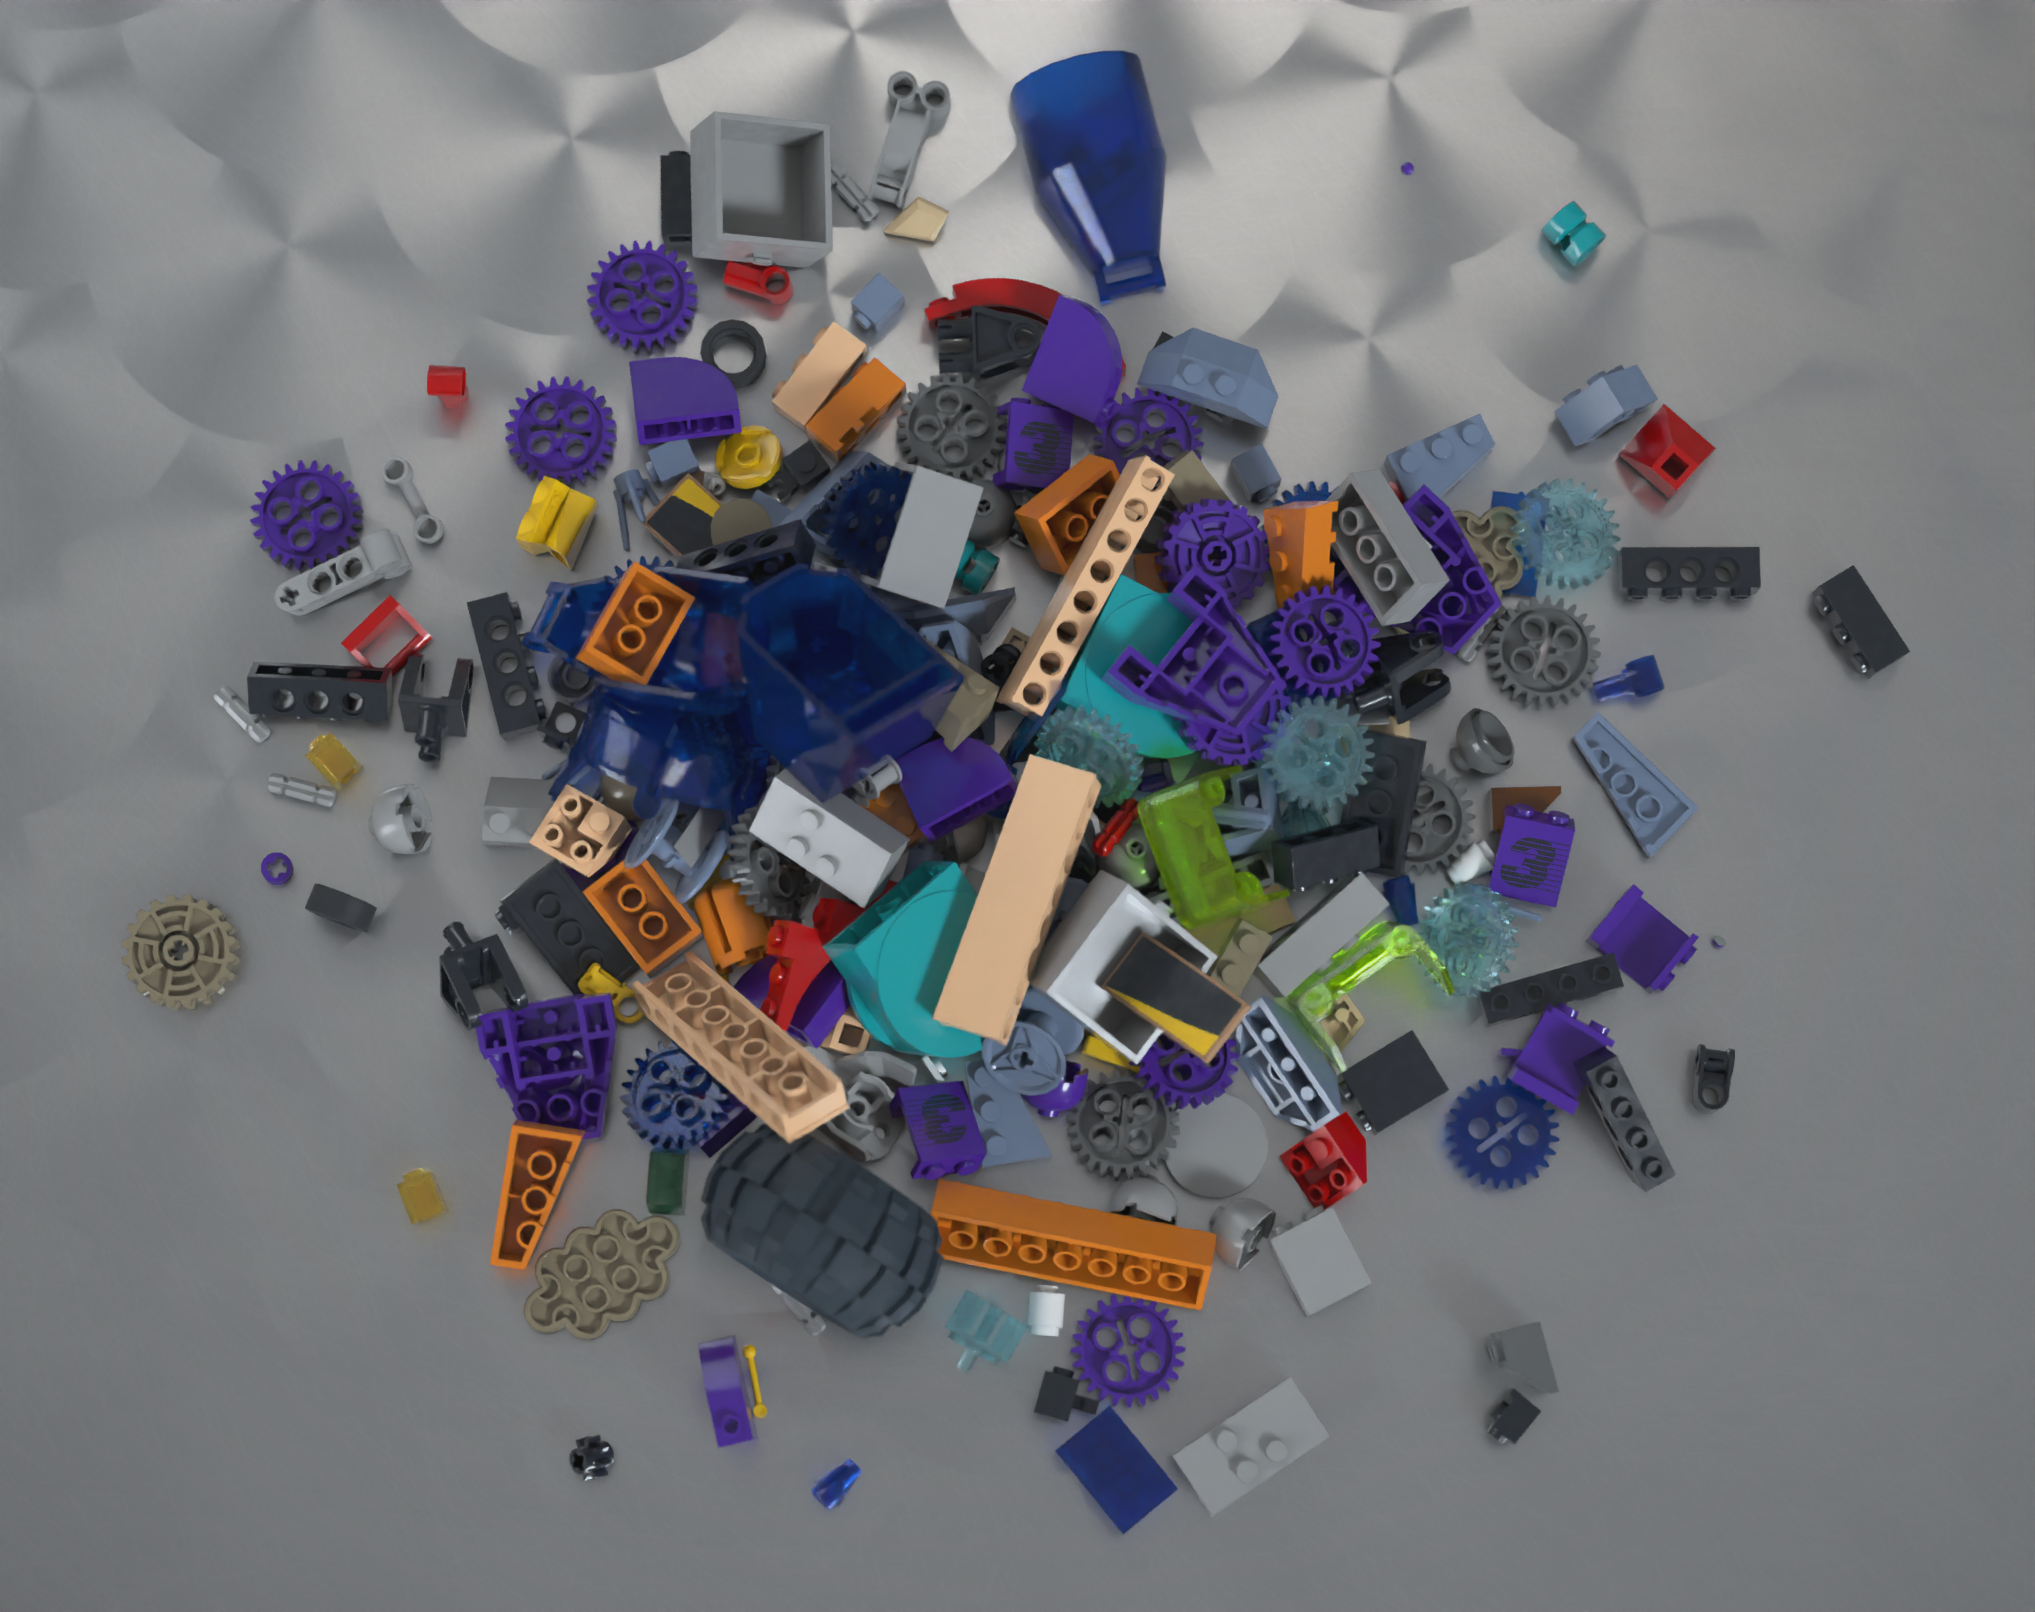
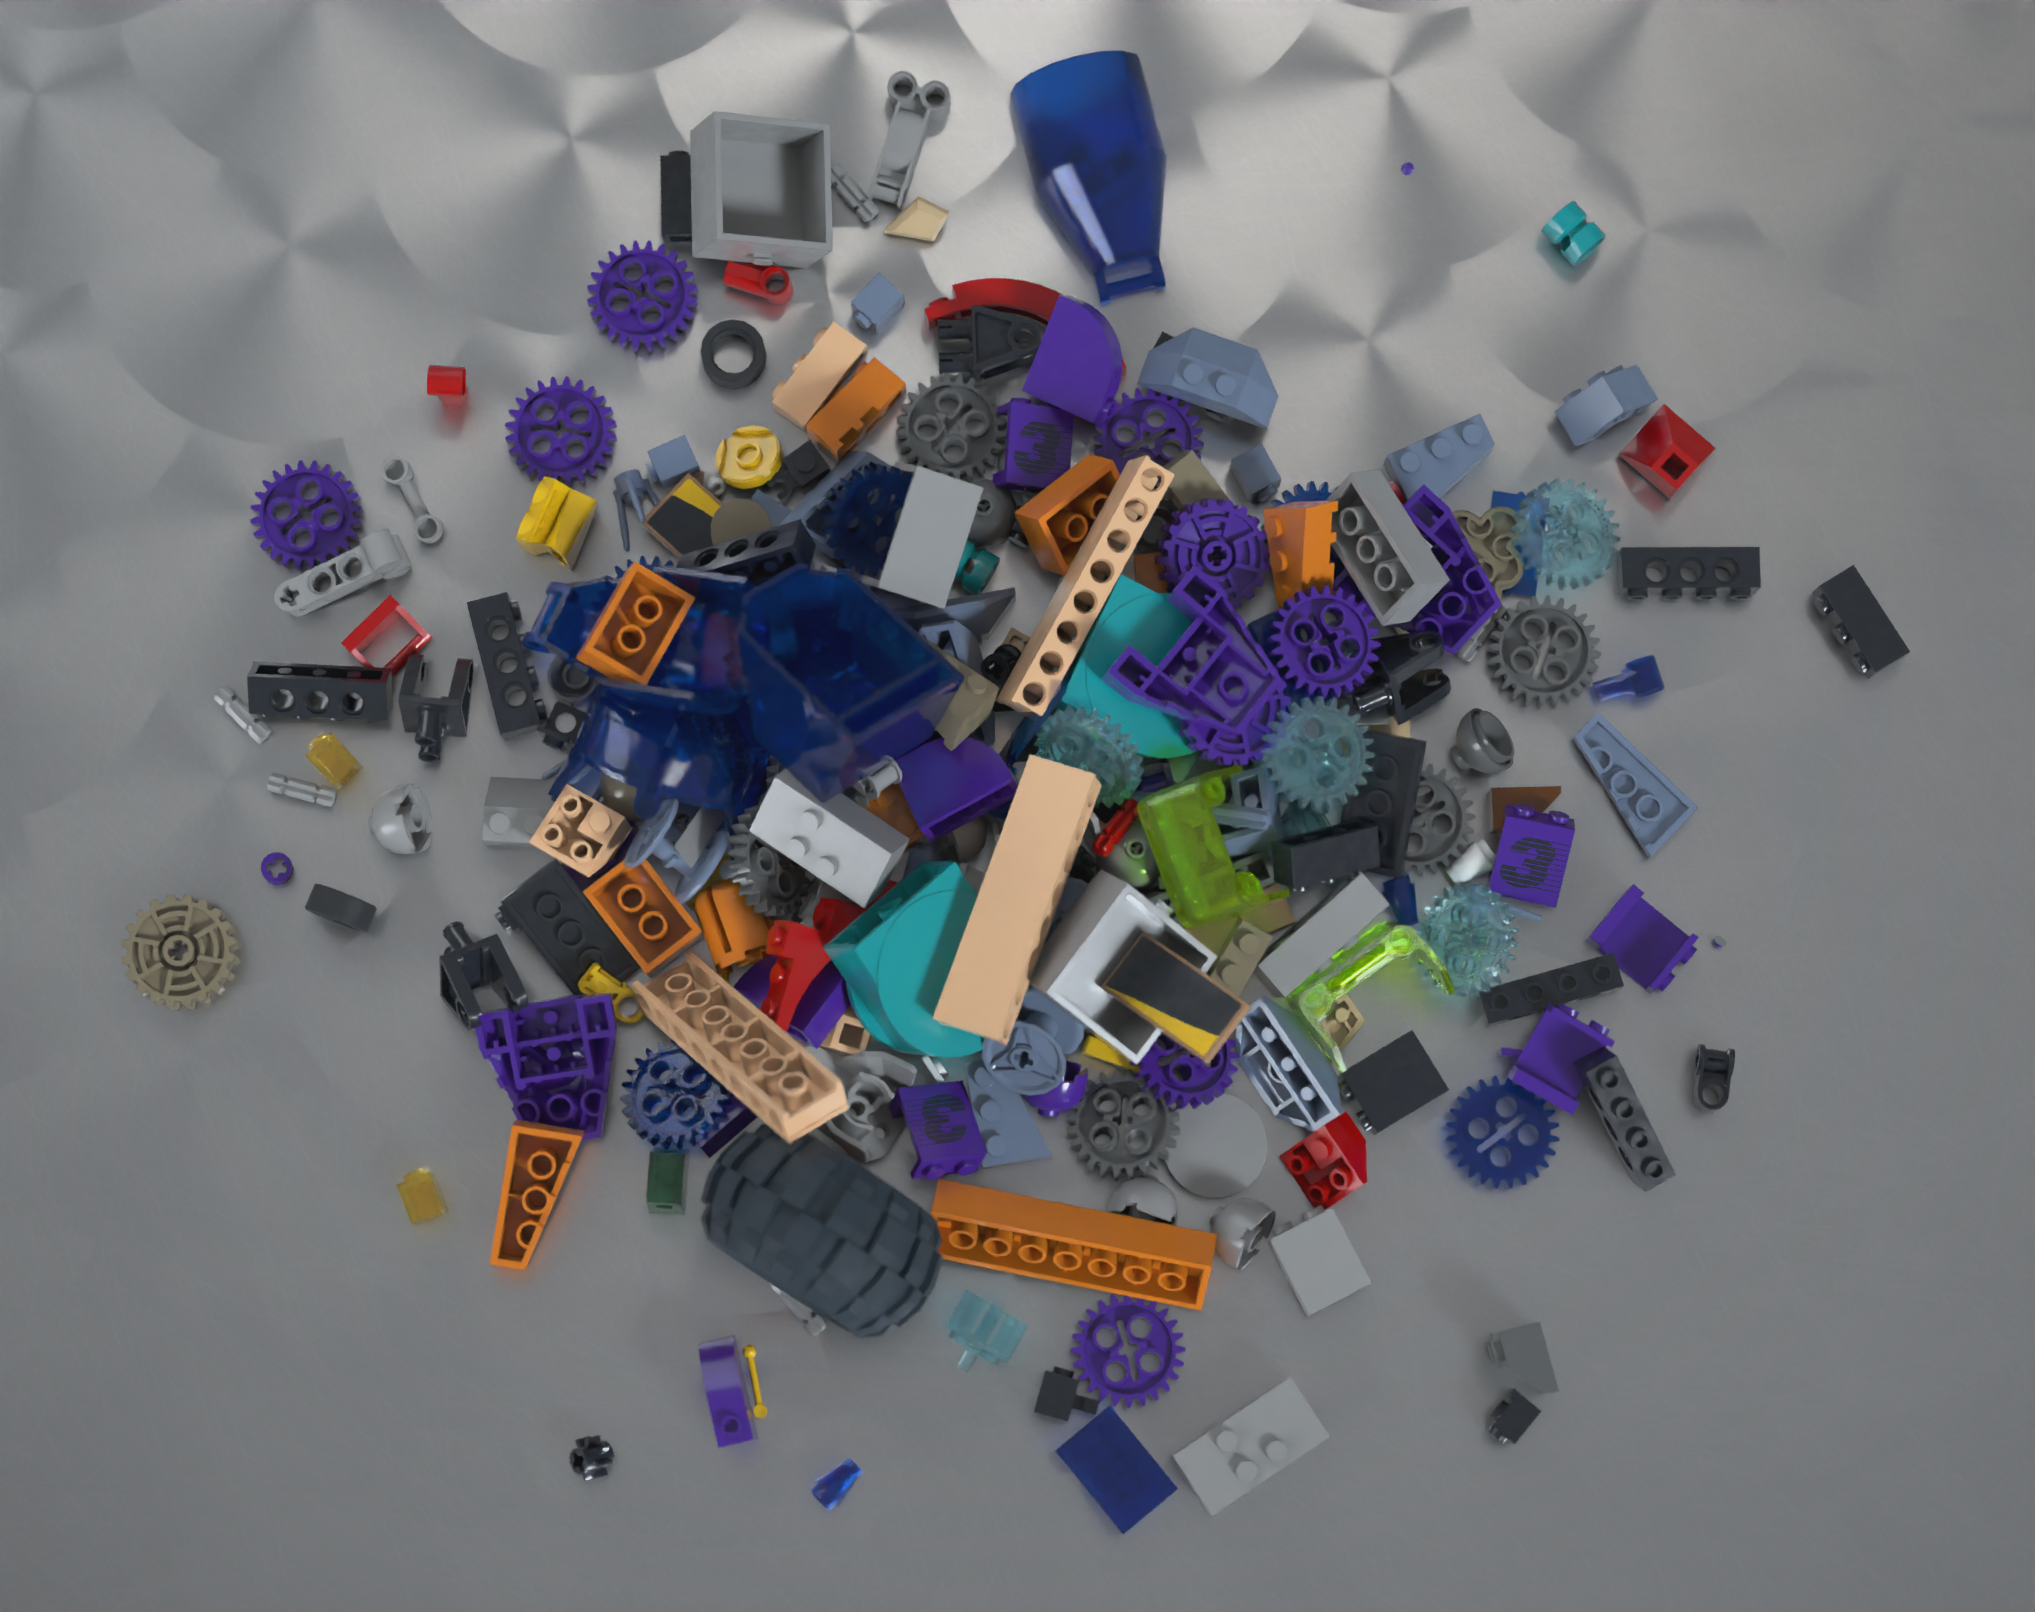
dark tan plate [524,1209,680,1339] -> none
dark purple brick [629,357,742,445] -> none
white brick [1028,1285,1065,1337] -> none

